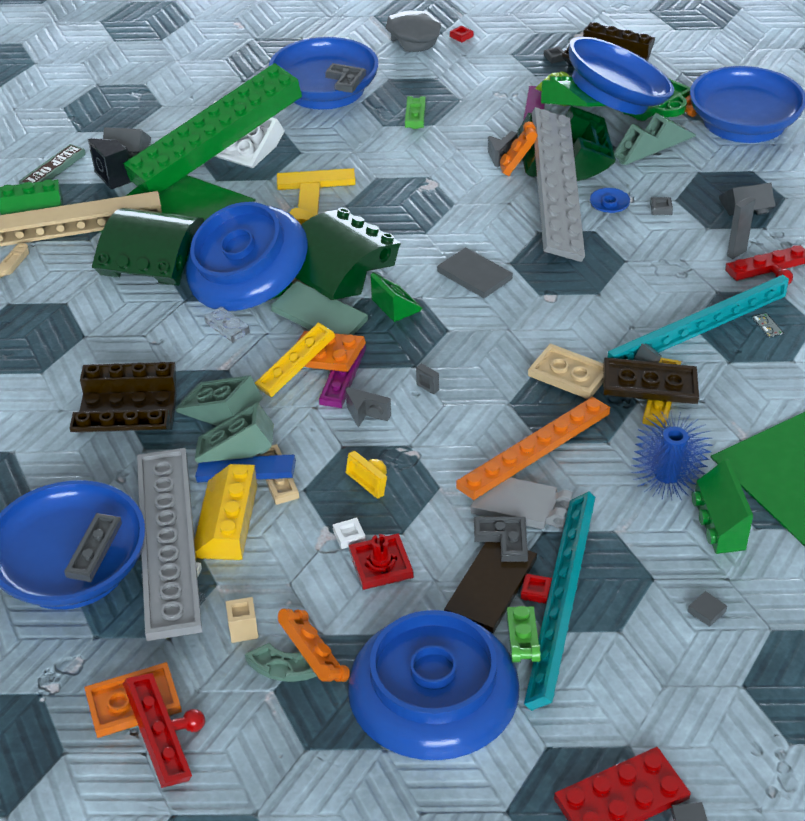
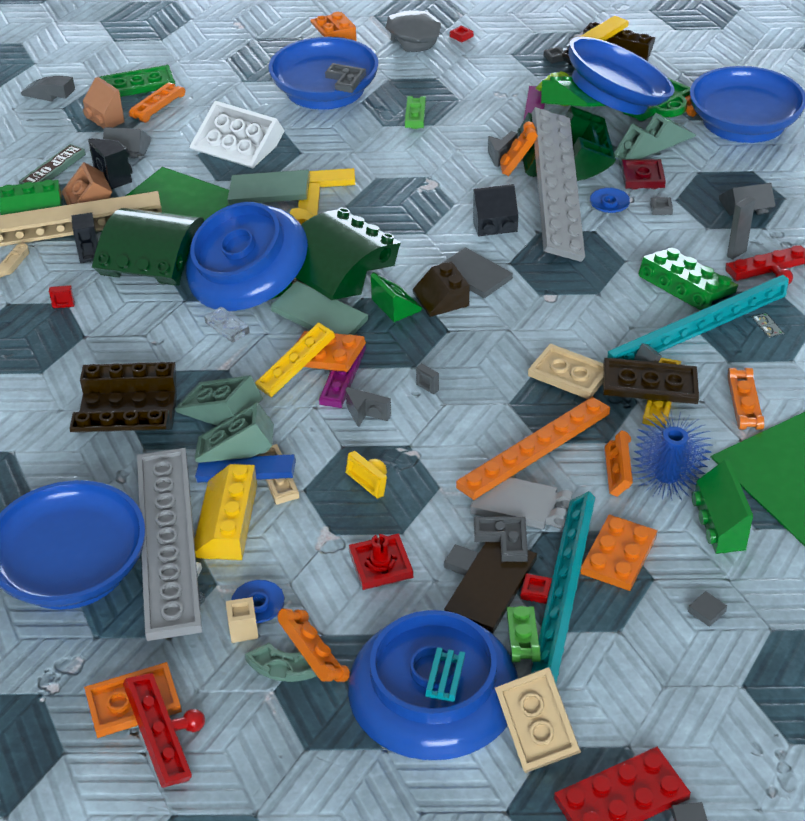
dark grey tile [64,513,122,582] -> none
green brick [123,63,302,194] -> none
white plate [333,518,366,549] -> none
none -> dark grey slope [21,76,75,102]
none -> red tile [49,285,75,308]
none -> nougat slope [62,162,112,205]
none -> black brick [71,212,98,263]
none -> nougat slope [83,77,125,129]
none -> green tile [99,65,176,97]
none -> orange plate [129,83,185,122]
none -> sand green tile [227,169,310,205]
none -> blue dish [231,580,285,623]
none -> orange slope [311,12,357,41]
none -> dark brown slope [413,261,470,317]
none -> teal tile [426,647,465,702]
none -> dark grey tile [444,544,479,575]
none -> black slope [473,184,519,237]
none -> tan plate [495,667,581,773]
none -> yellow tile [579,15,629,41]
none -> orange plate [580,514,658,591]
none -> orange plate [605,430,633,497]
none -> dark red plate [621,159,666,189]
none -> green bracket [639,248,738,311]
none -> orange plate [727,368,764,430]

